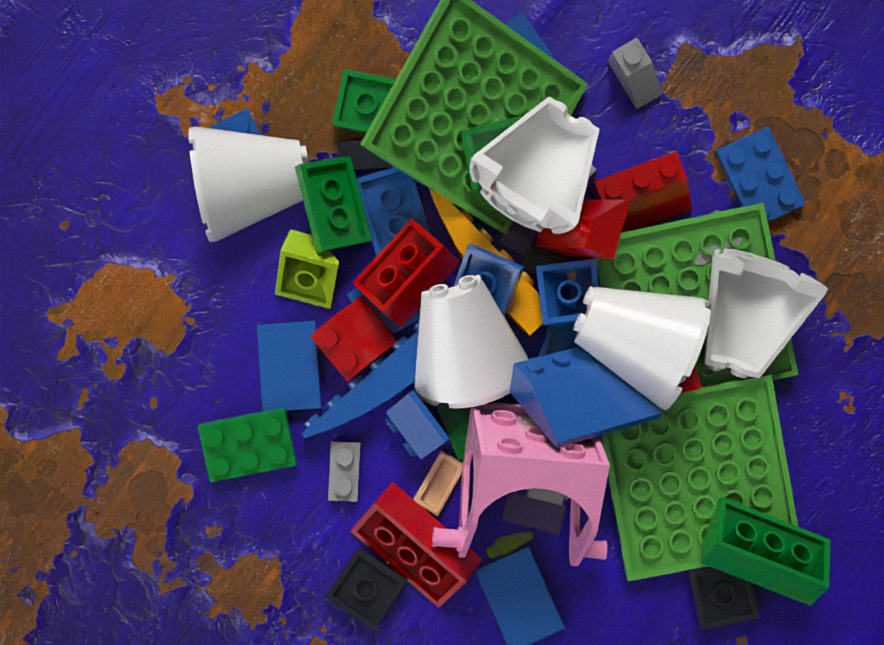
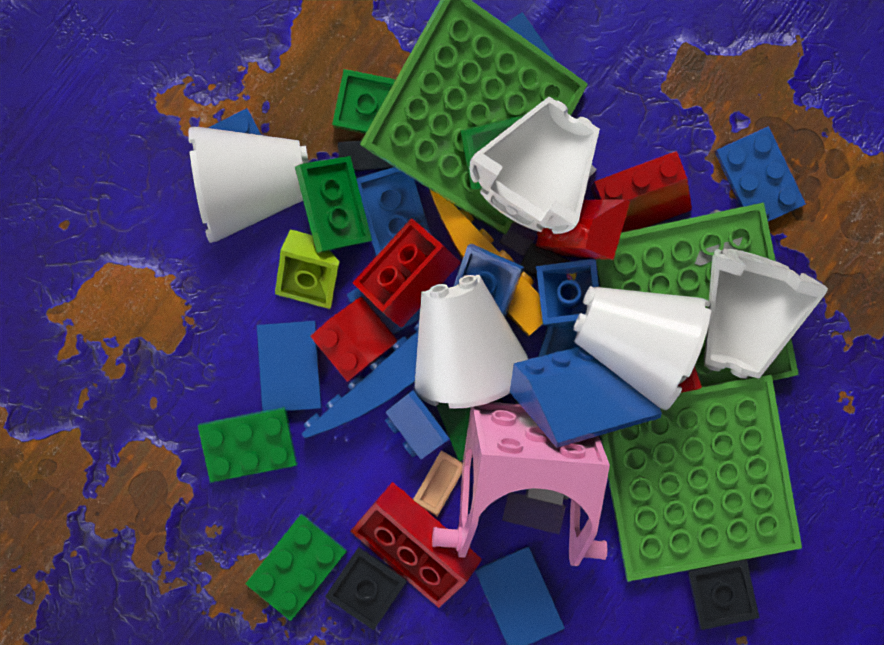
light grey plate [328,441,361,502] -> none
clear neon green bar [487,531,533,558] -> none
light grey slope [608,38,662,110] -> none
green slope [700,497,830,606] -> none
none -> green plate [245,514,347,621]

